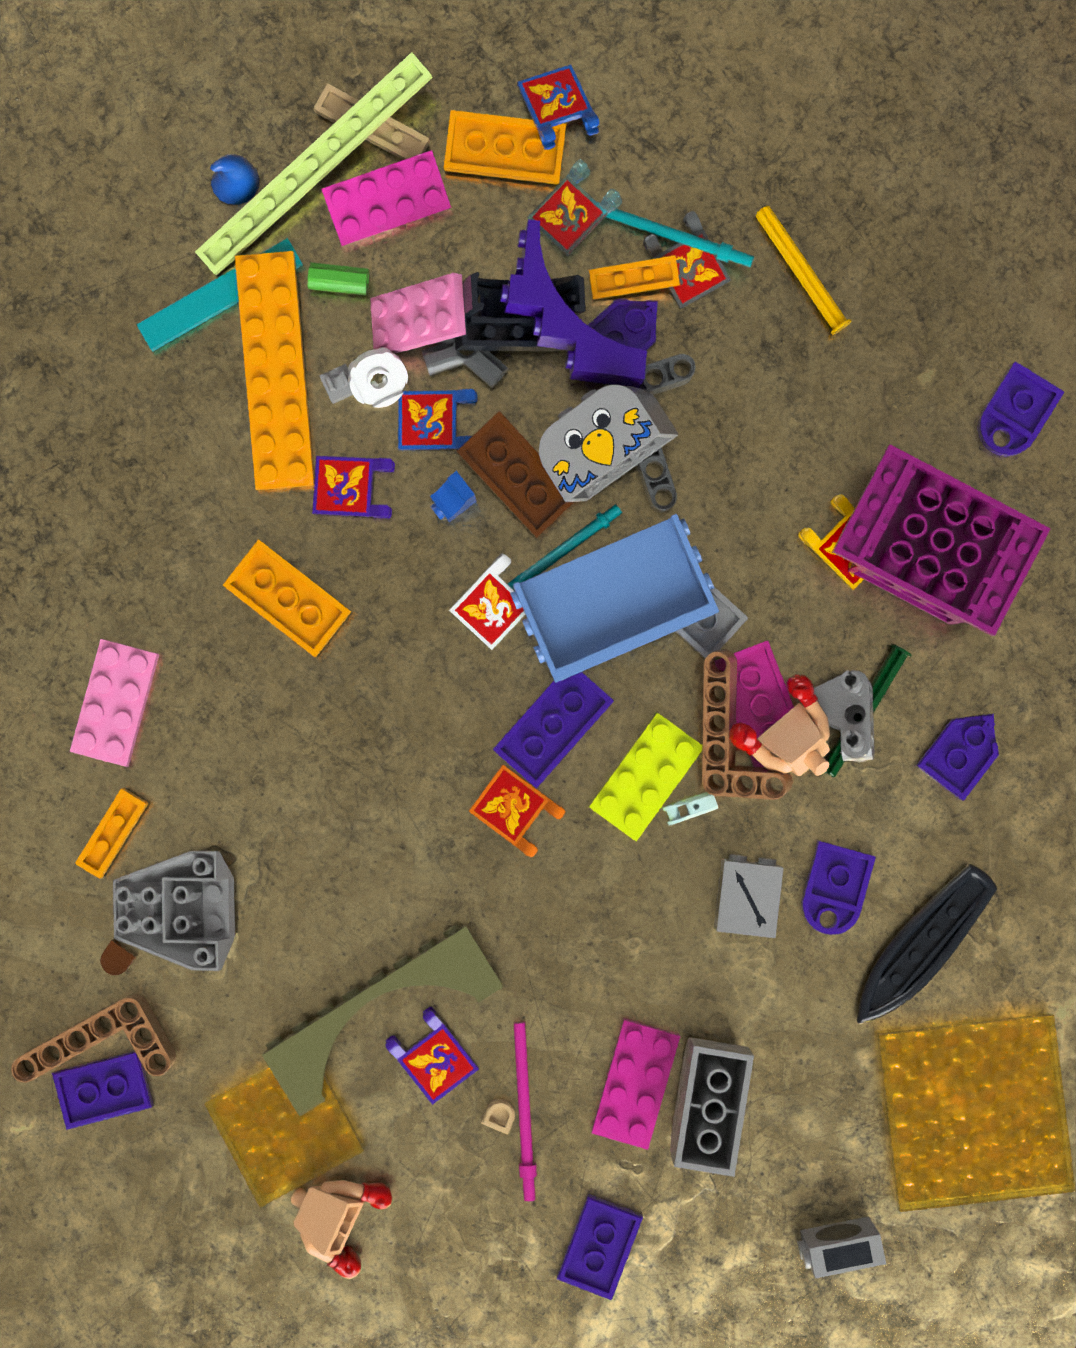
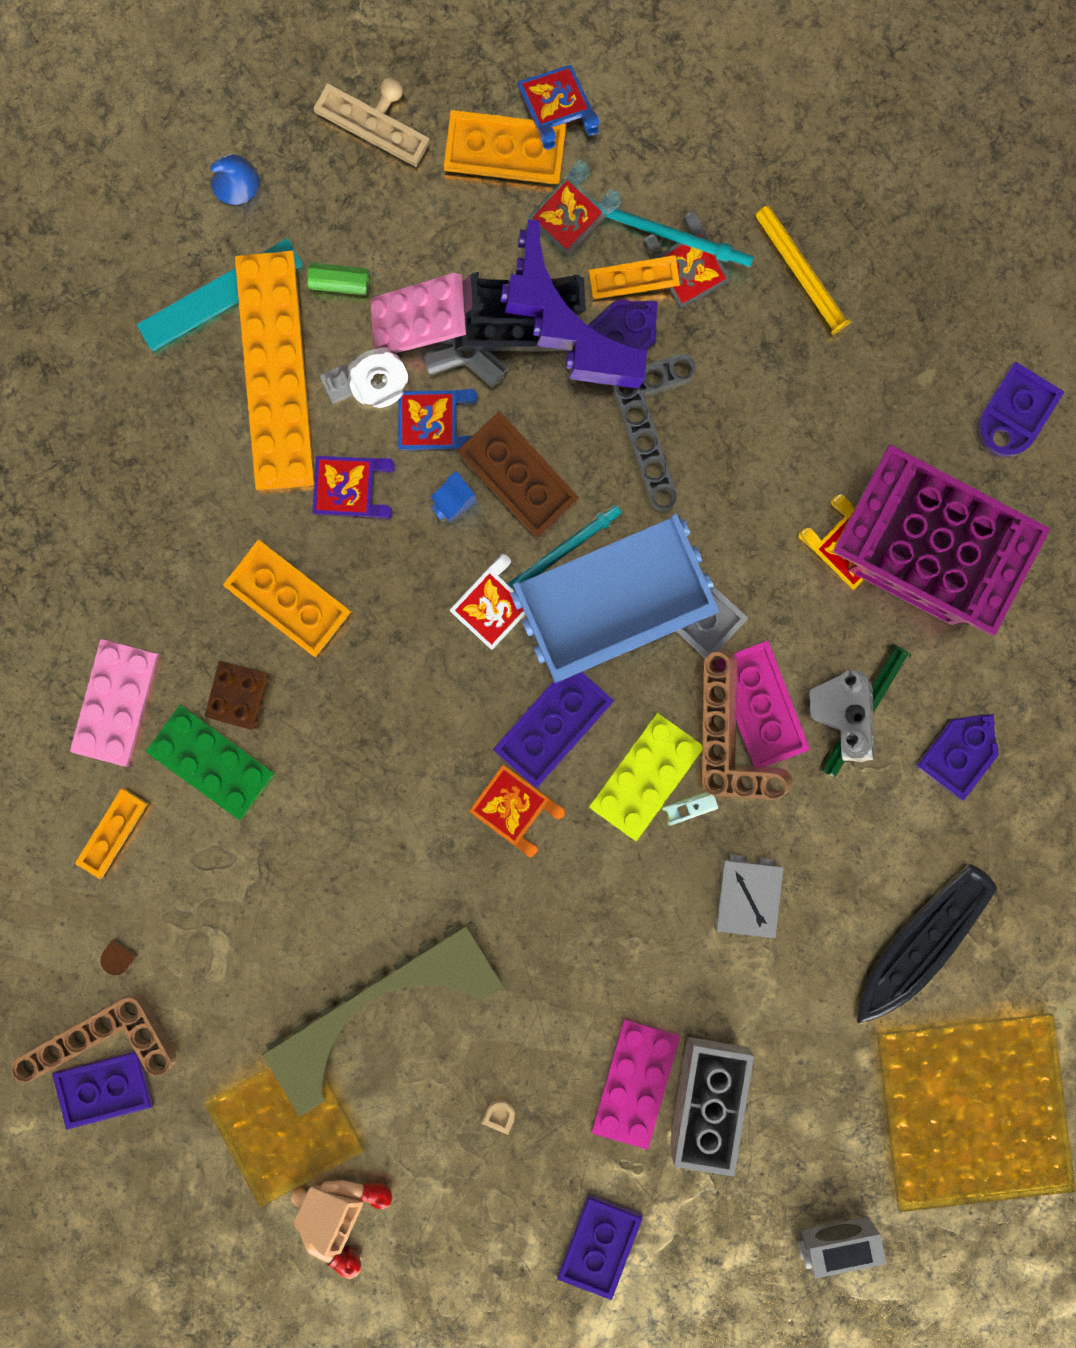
light grey wedge [113,851,235,971] -> none
yellowish green plate [195,52,432,276] -> none
dark pink plate [321,150,451,246] -> none
flag [385,1006,479,1105] -> none
dark pink bar [514,1022,537,1201] -> none
light grey brick [539,385,679,502] -> none
light nougat torso [729,674,830,776] -> none
dark purple tile [801,840,876,935] -> none
none -> green plate [145,704,275,821]
none -> reddish brown hinge [205,661,269,730]

